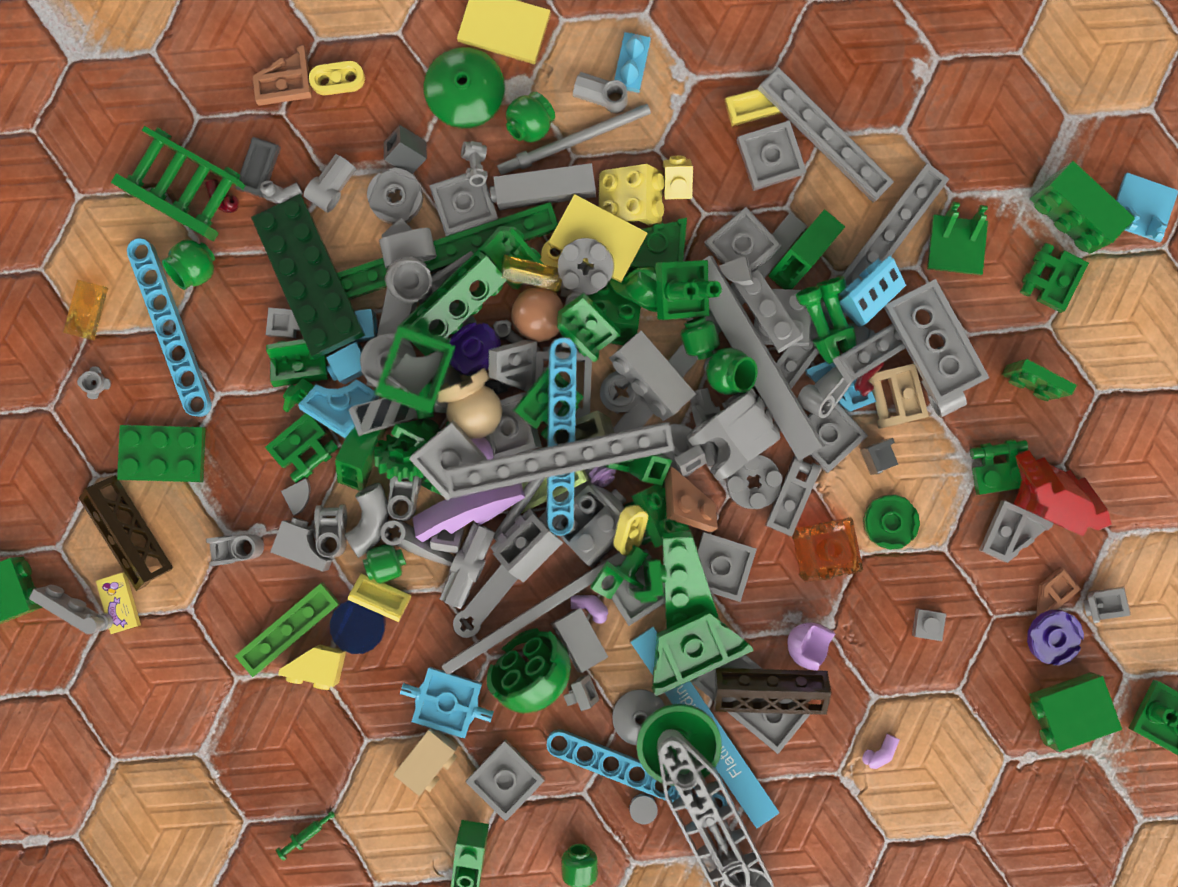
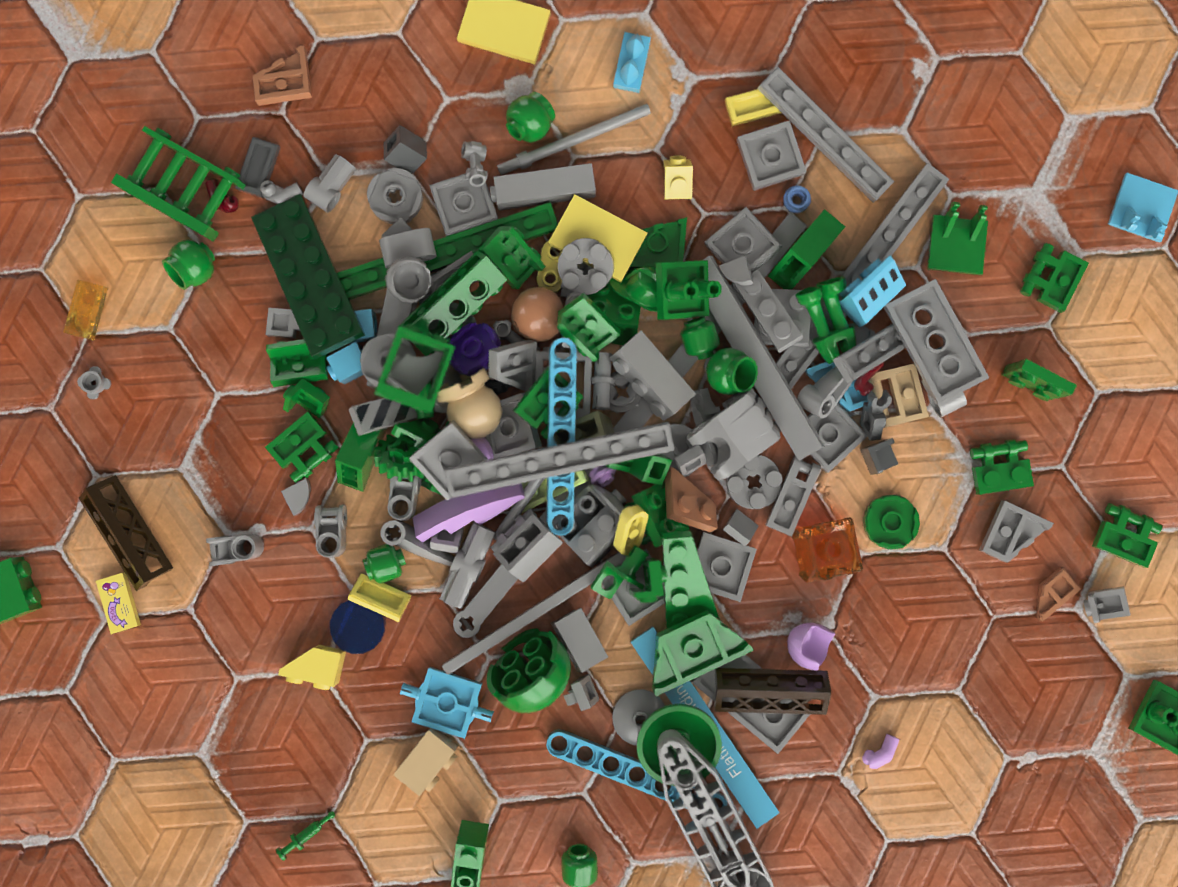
light grey plate [29,585,113,634] -> none
green plate [117,425,206,482] -> none
medium azure beam [127,238,212,417] -> none
bright green plate [235,583,341,677] -> none
light grey arch [271,517,332,572] -> none
medium azure tile [298,379,379,438] -> none
light yellow plate [309,61,365,95] -> none
light grey cylinder [344,483,389,558] -> none
green dish [424,47,505,129] -> none
light grey plate [466,739,545,822] -> none
clear yellow plate [502,255,559,290] -> none
lavender arm [571,595,608,624] -> none
light grey piece [573,72,628,113] -> none
light yellow bracket [599,164,665,227] -> none
light grey tile [629,794,658,824] -> none
light grey plate [912,608,946,641] -> none
red slope [1013,450,1112,536] -> none
tile [1027,610,1084,665] -> none
green brick [1029,672,1123,752] -> none
green brick [1030,161,1136,254] -> none
none -> light grey pin [591,352,613,410]
none -> light grey tile [723,509,759,546]
none -> medium blue plate [783,185,811,213]
none -> dark grey plate [860,390,892,441]
none -> green plate [1092,503,1163,568]

